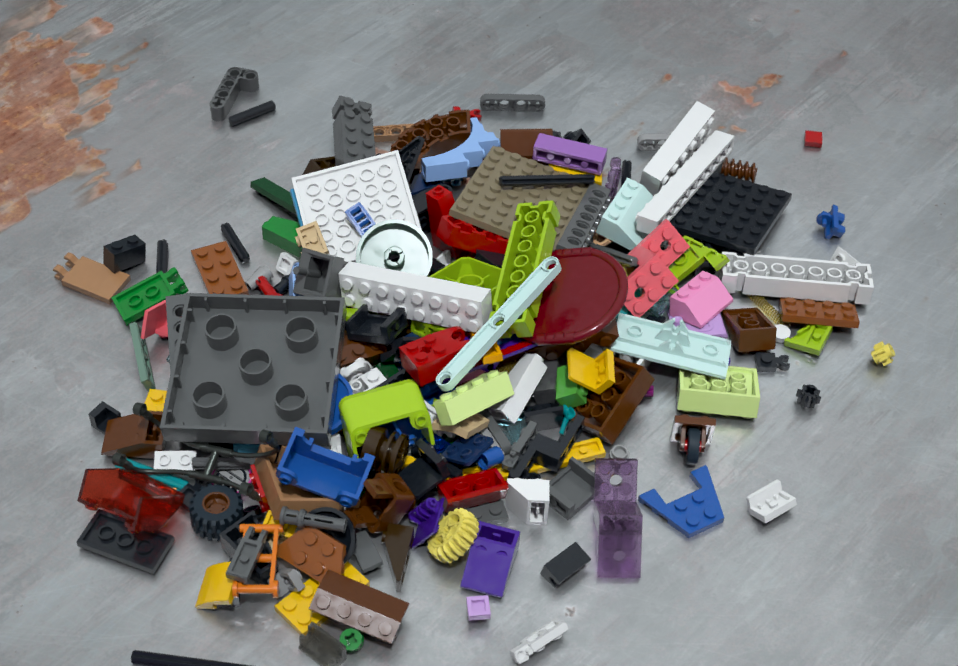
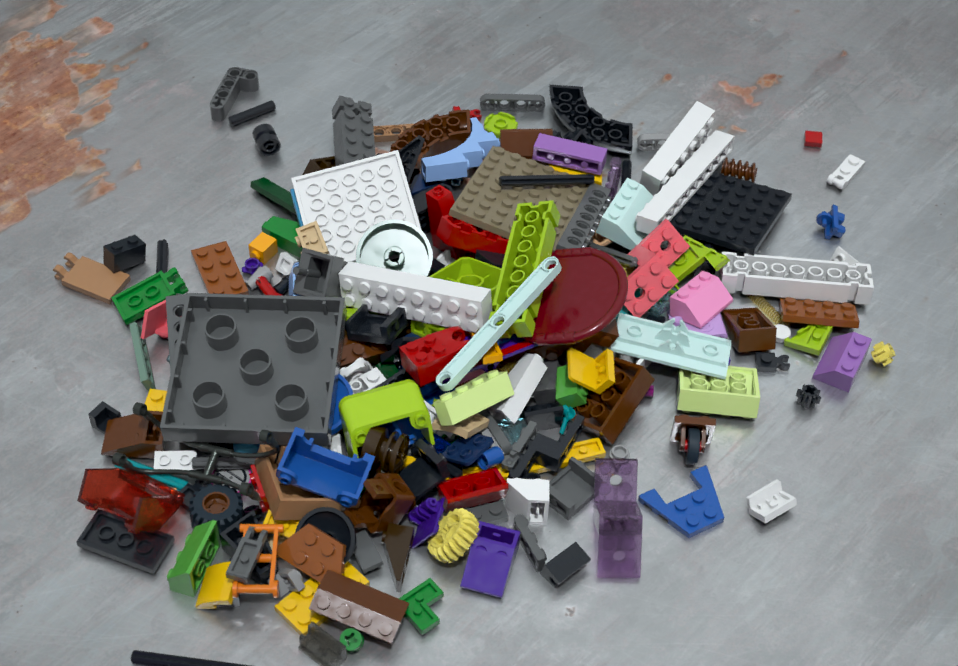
black axle [220,222,250,263] -> none
dark grey pin [279,506,347,533] -> none
slope [345,202,376,237] -> none
lavender tile [466,595,491,621] -> none
white hinge [510,619,569,664] -> none
none -> bright green slope [167,520,221,598]
none -> dark purple plate [242,258,263,275]
none -> light orange brick [248,232,278,265]
none -> black wheel [252,124,281,156]
none -> green plate [398,578,444,635]
none -> lime tile [484,112,518,139]
none -> dark grey hinge [513,514,547,573]
none -> black brick [549,85,633,155]
none -> medium lavender slope [812,332,872,393]
none -> white plate [826,154,865,191]

